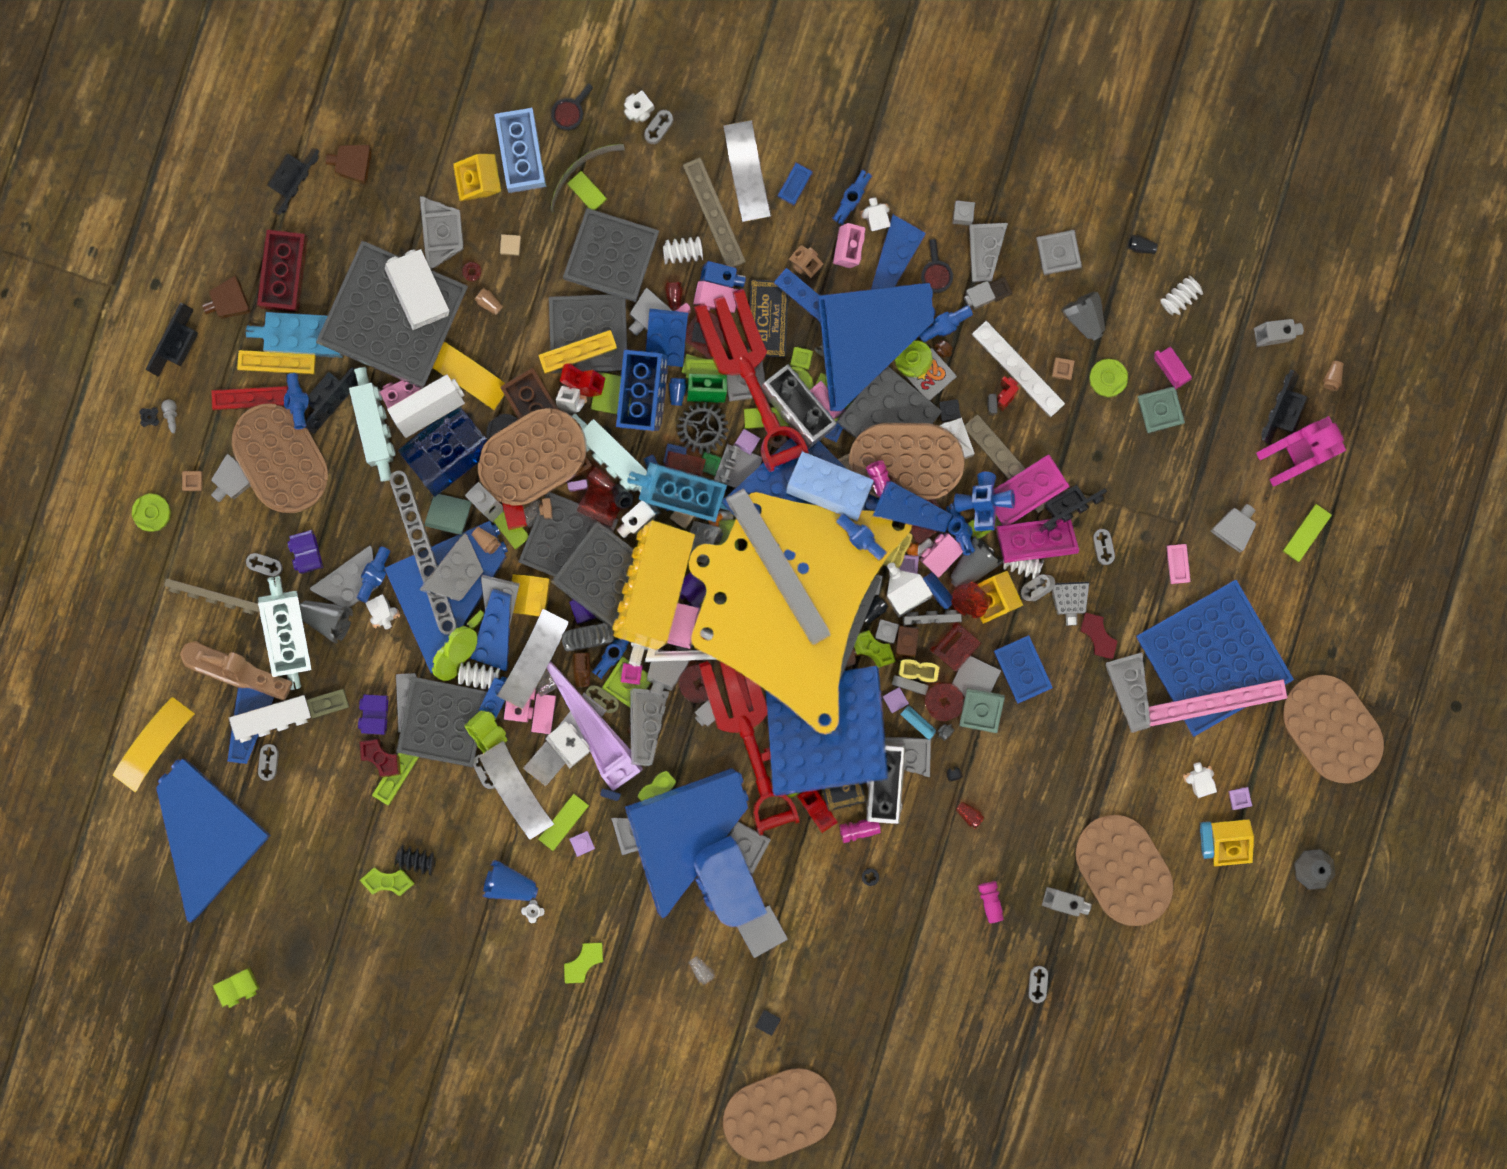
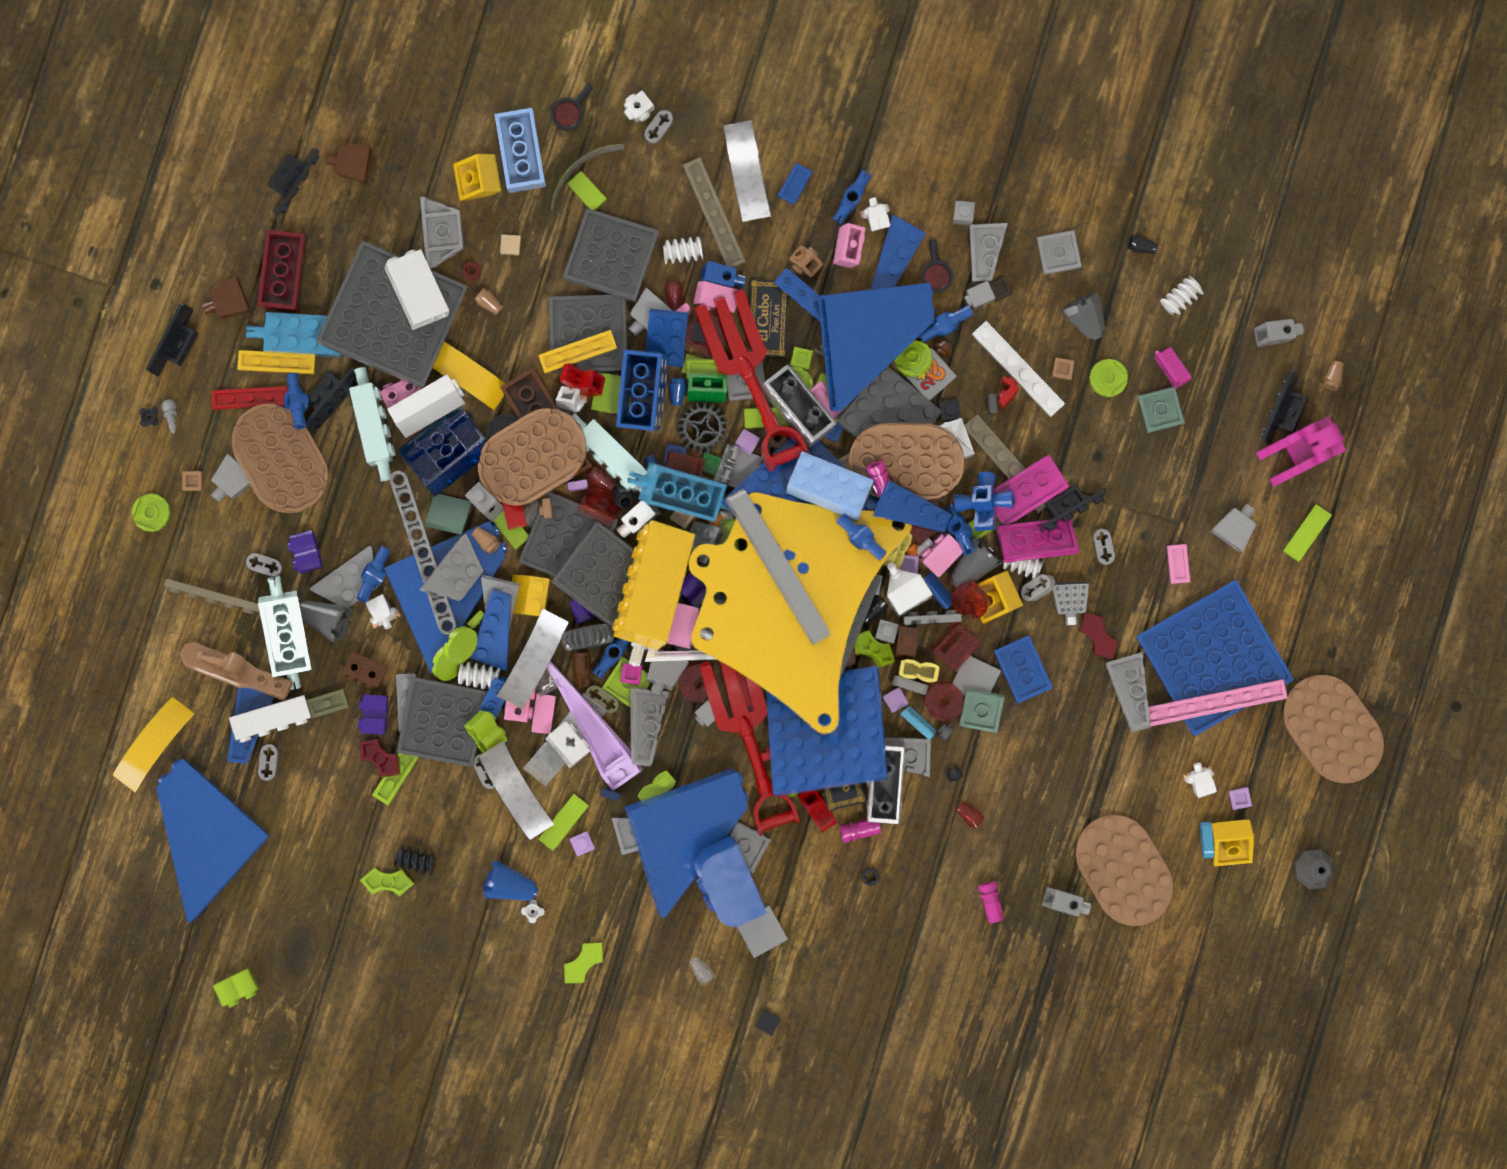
medium nougat plate [723,1068,837,1162] -> none
light grey beam [1028,966,1048,1003] -> none
none -> reddish brown brick [342,651,389,690]

